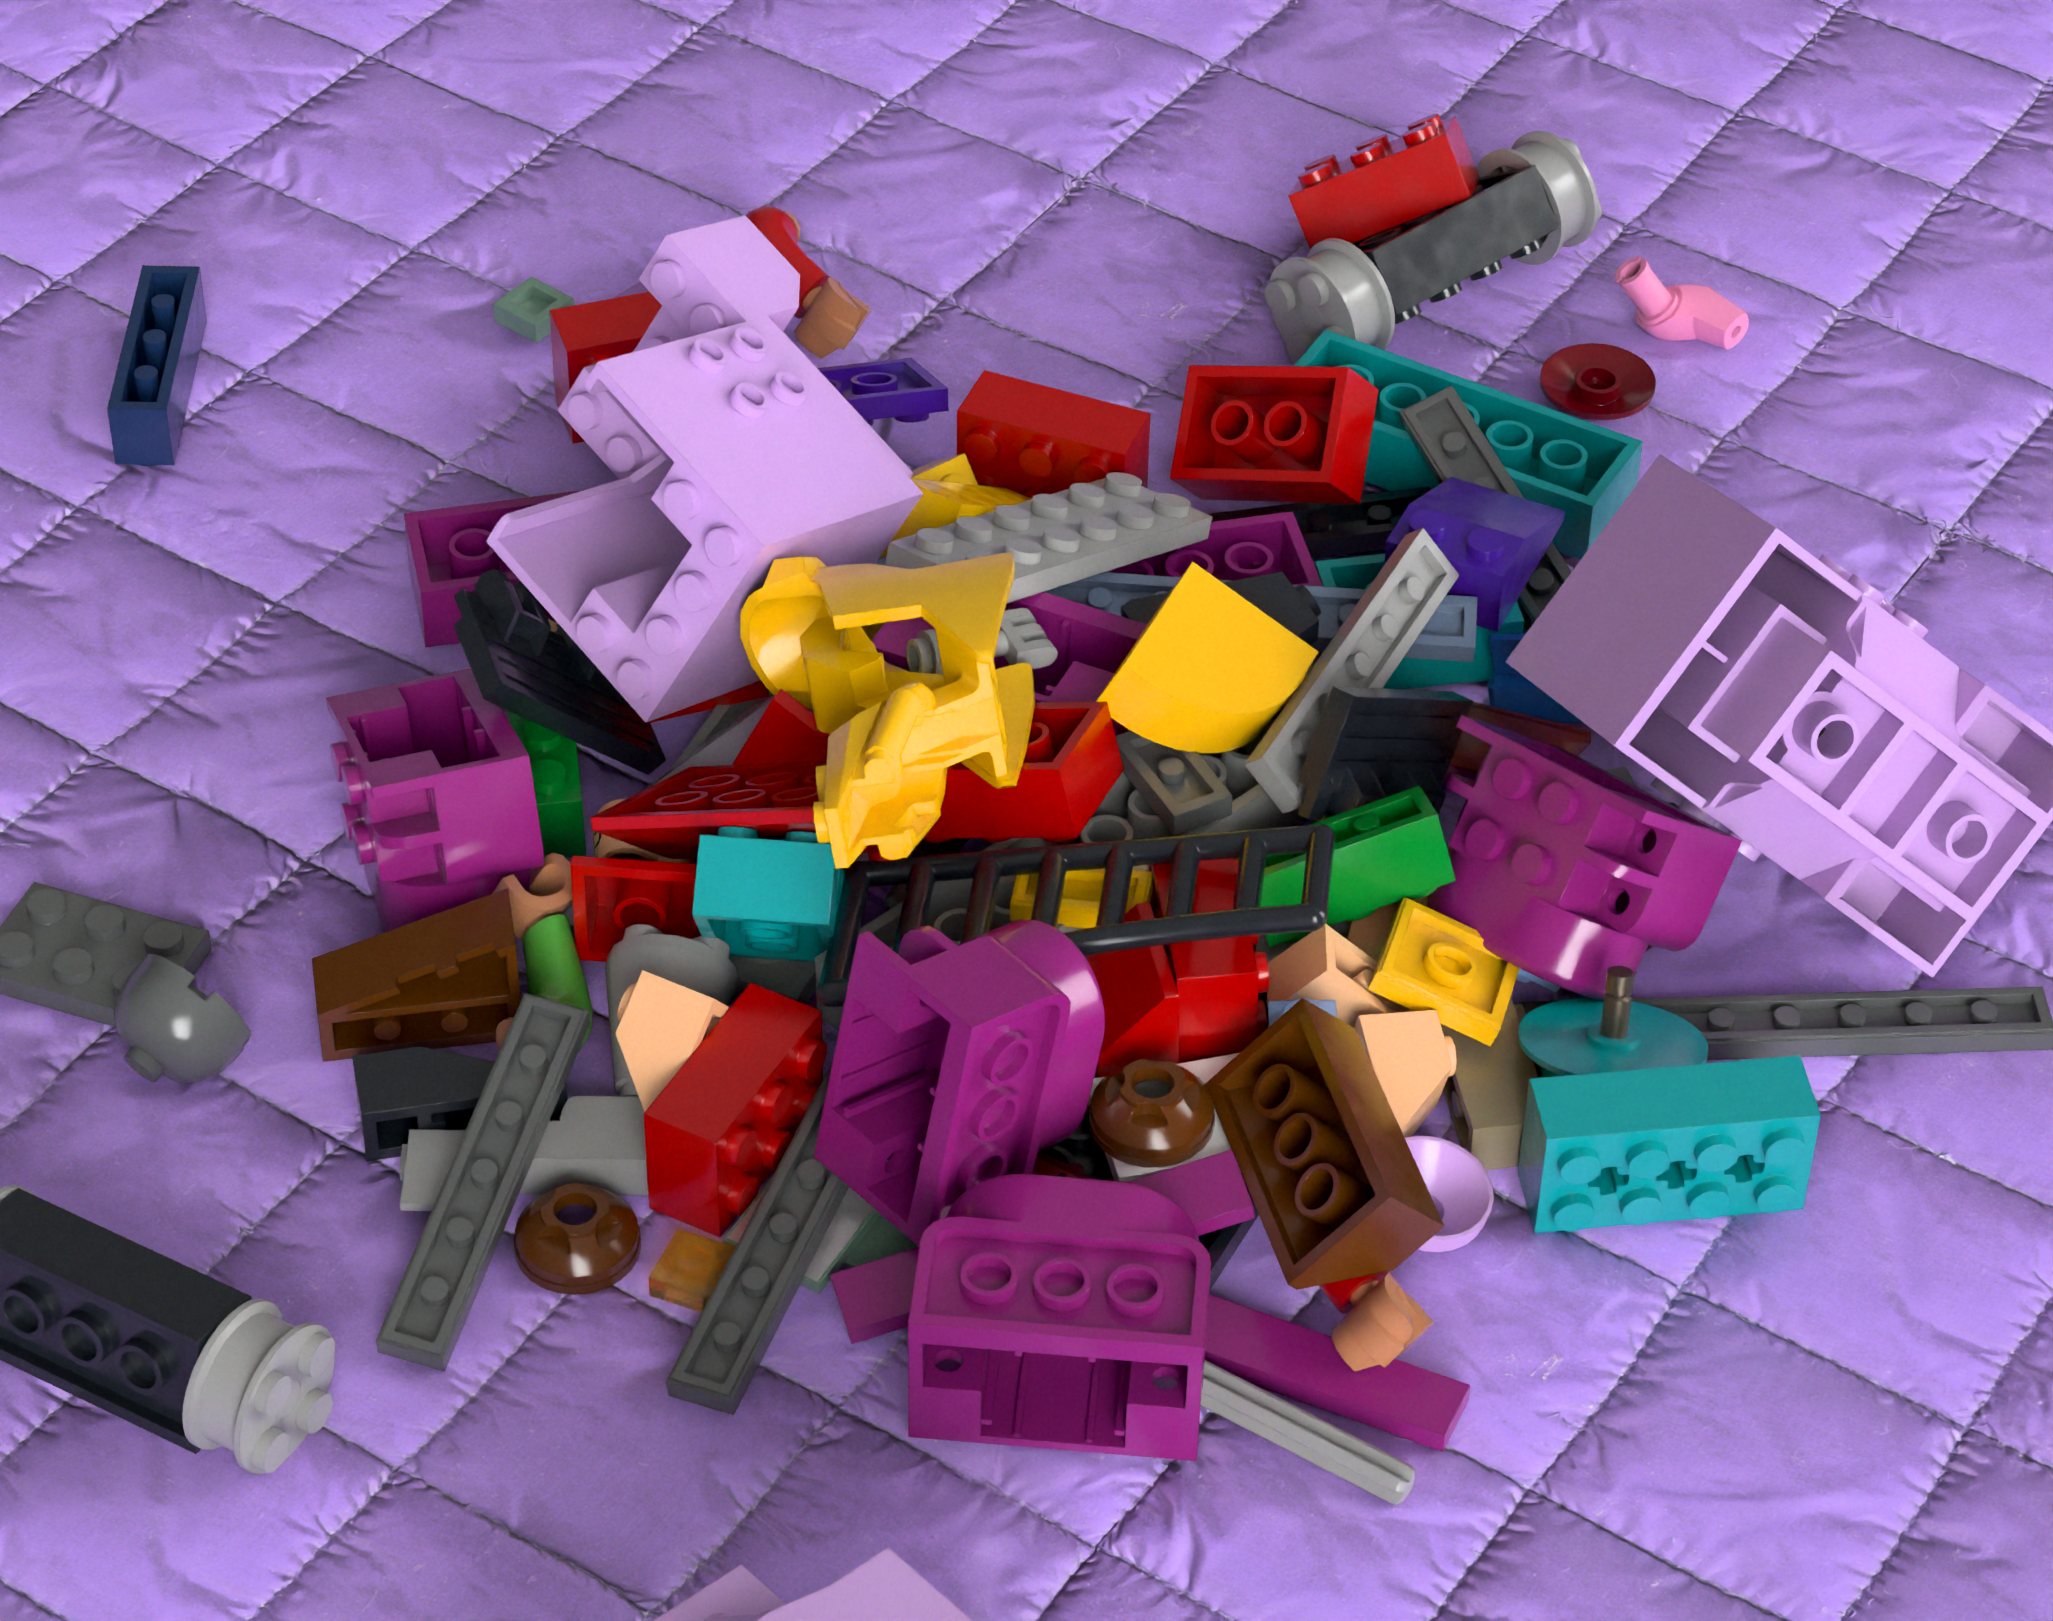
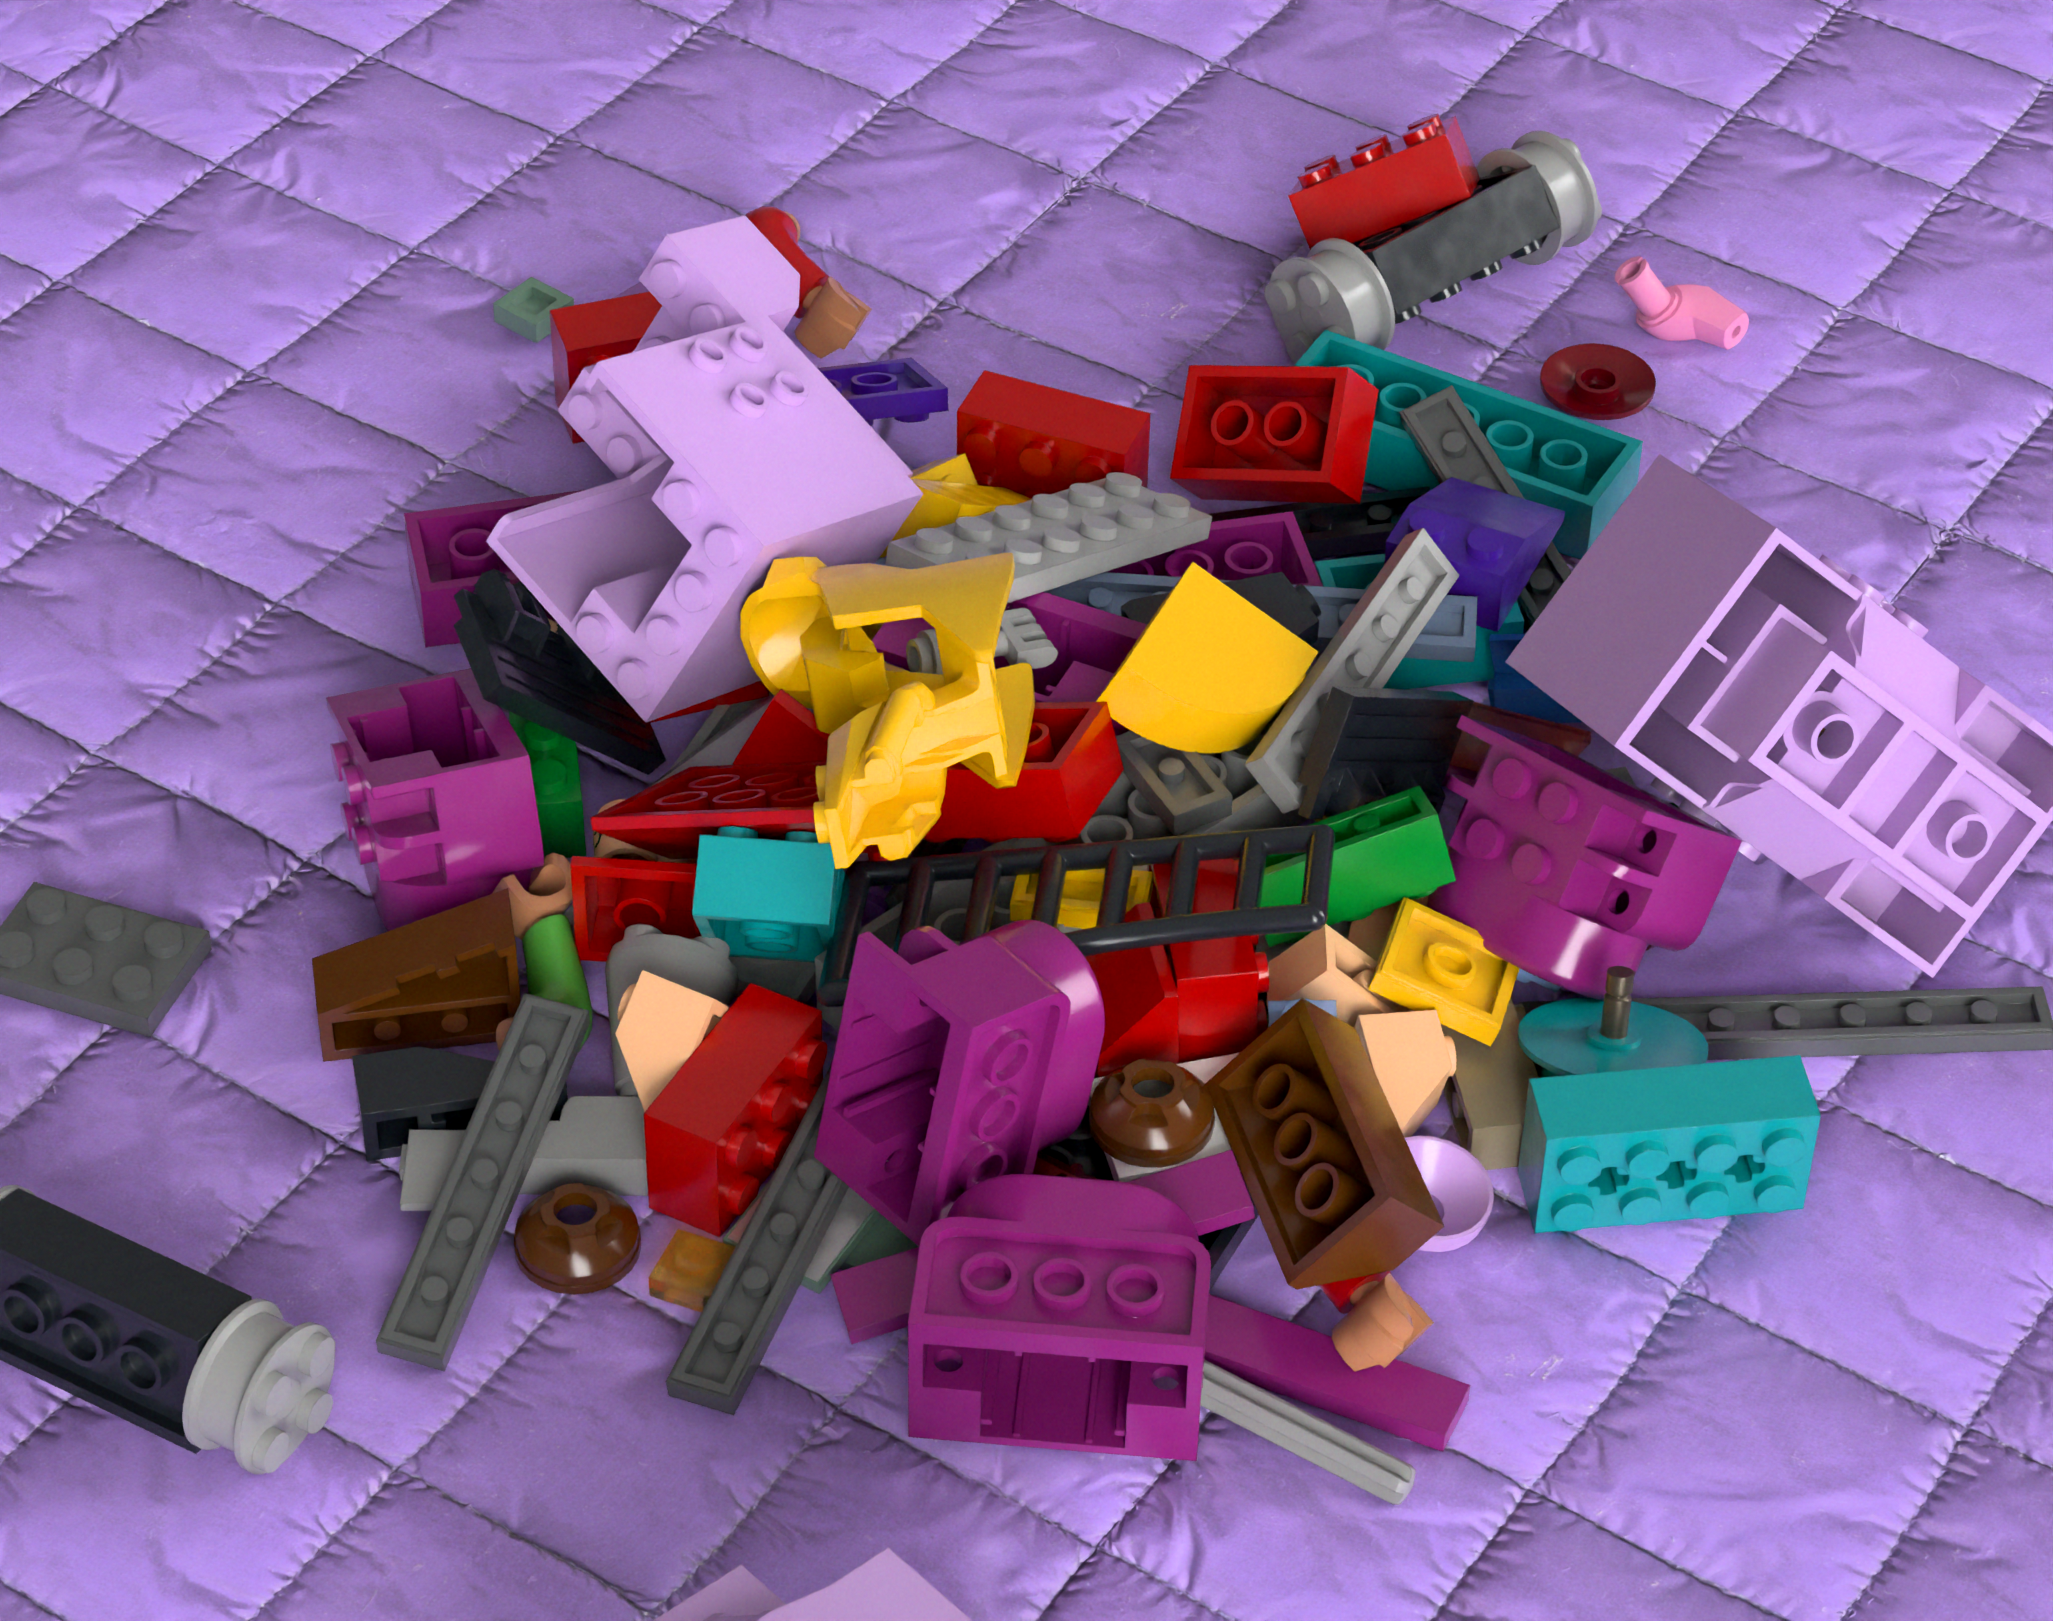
dark blue brick [107,265,207,466] -> none
dark grey cylinder [114,953,252,1083] -> none

